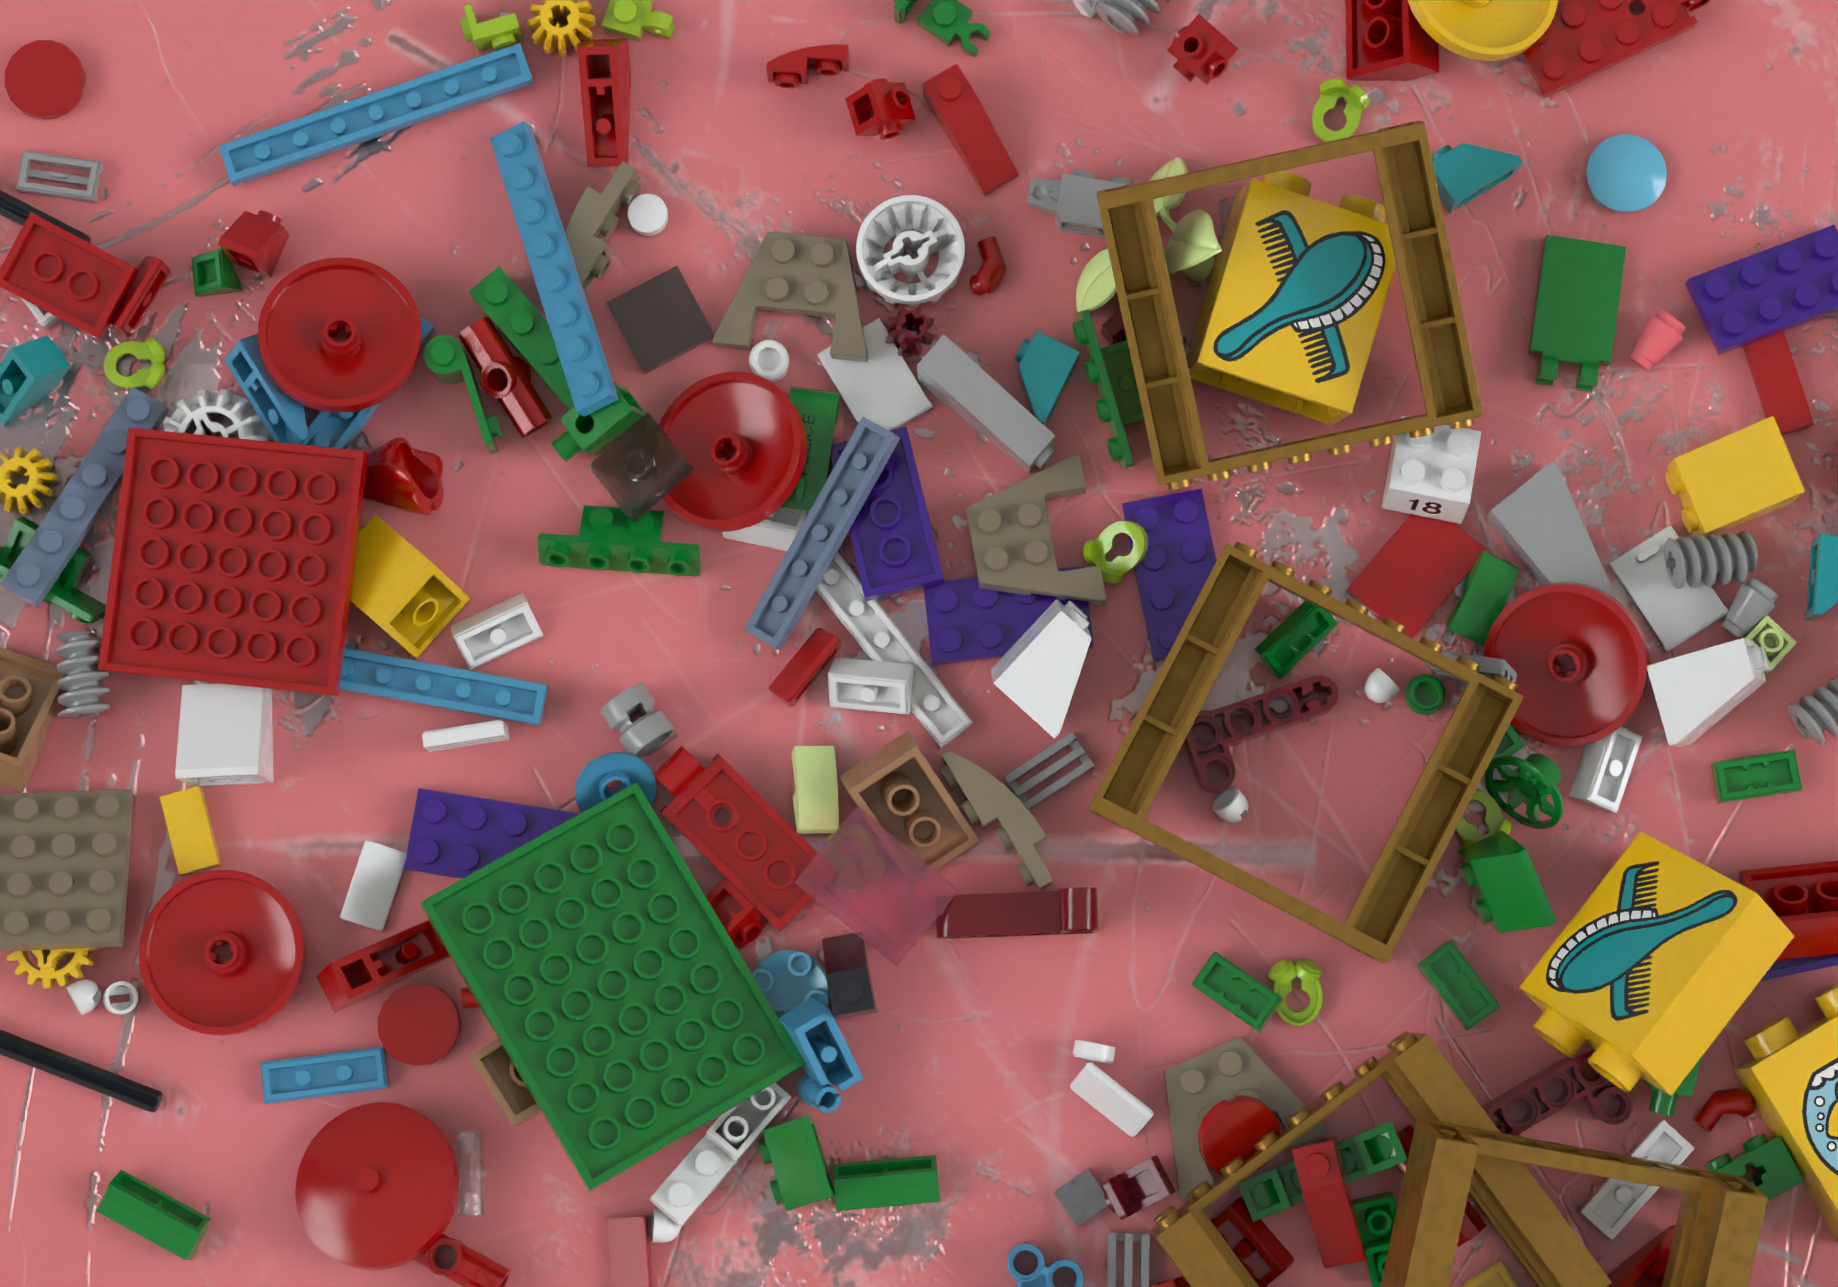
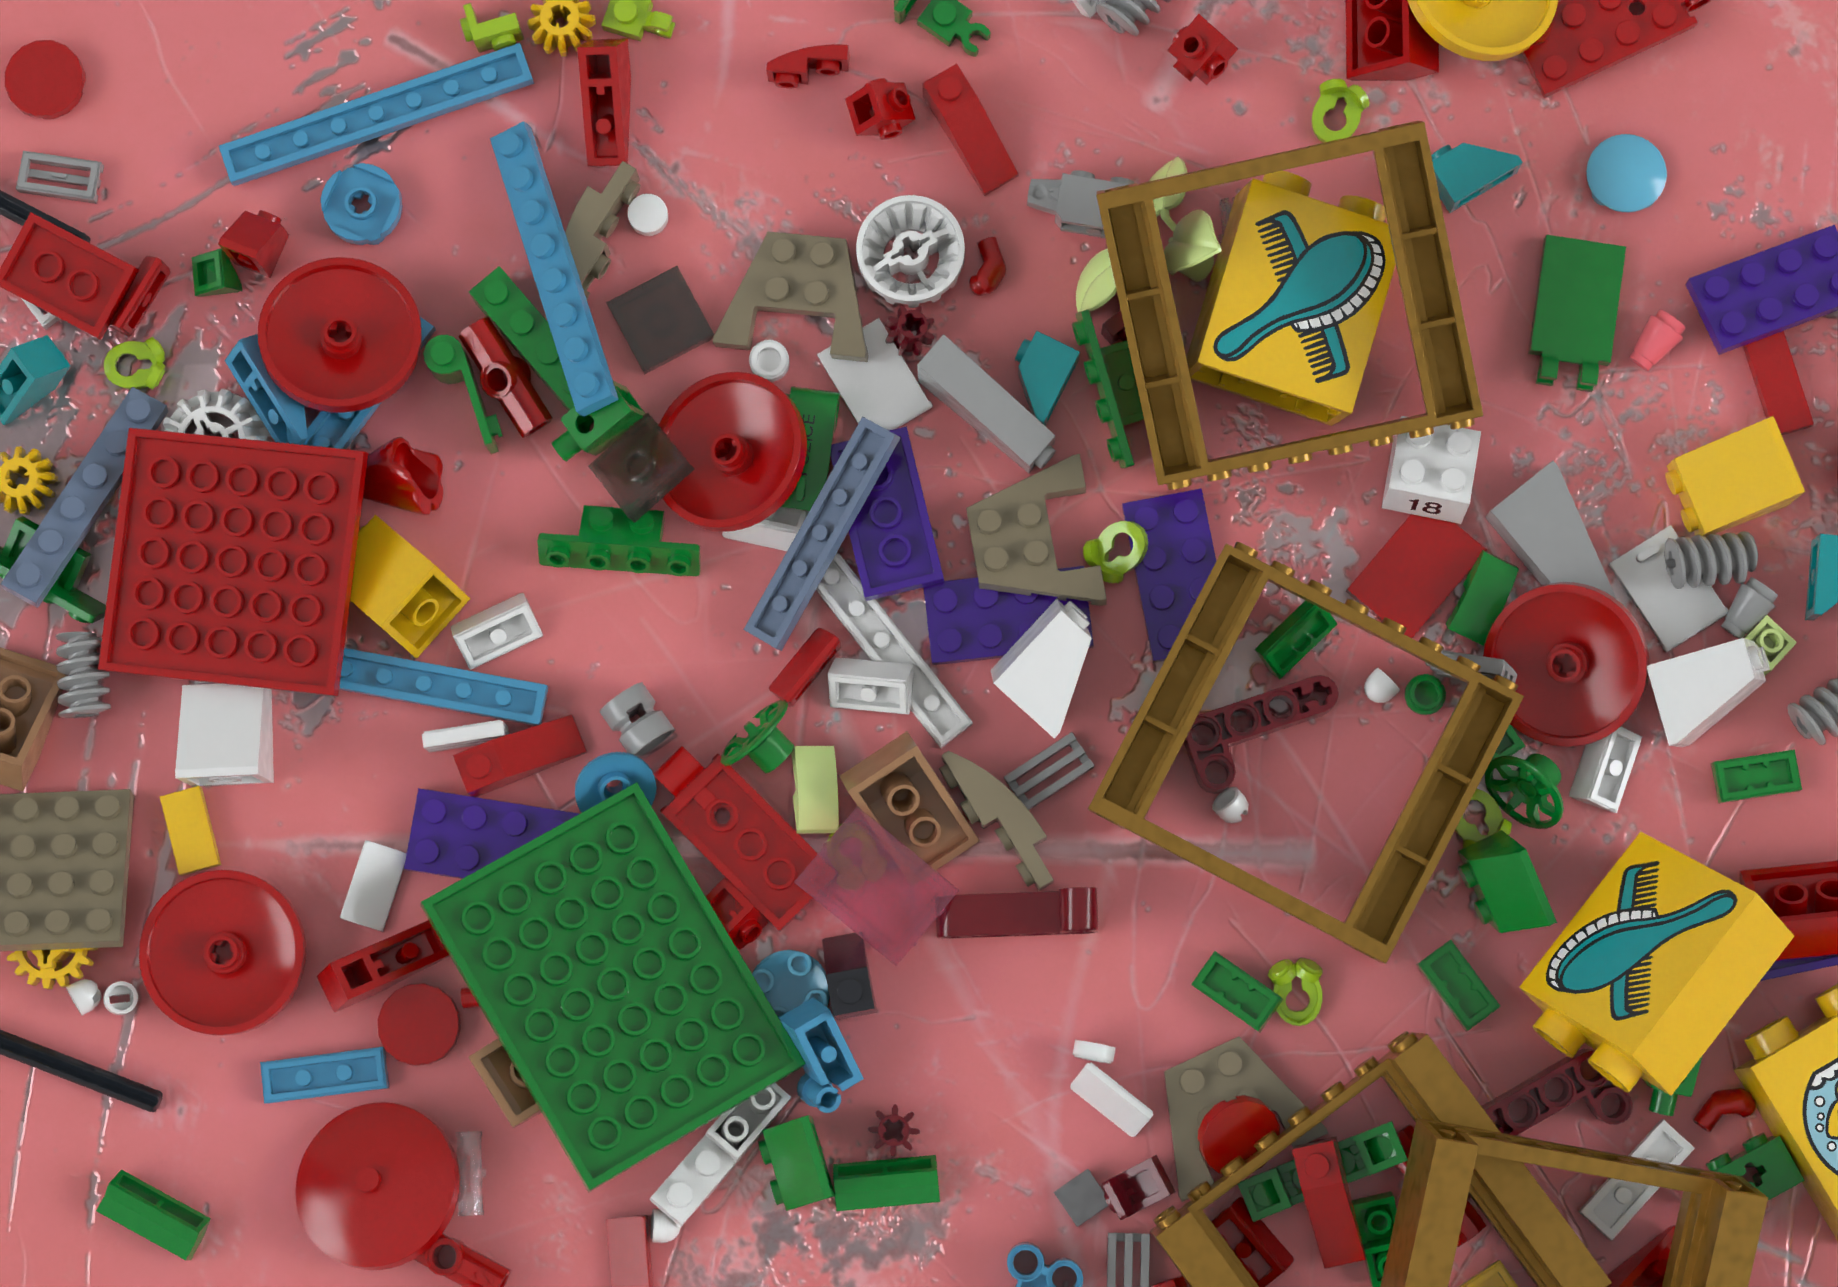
none -> dark azure plate [320,163,403,245]
none -> red slope [453,714,588,797]
none -> green wheel [720,700,794,773]
none -> dark red gear [868,1104,920,1157]

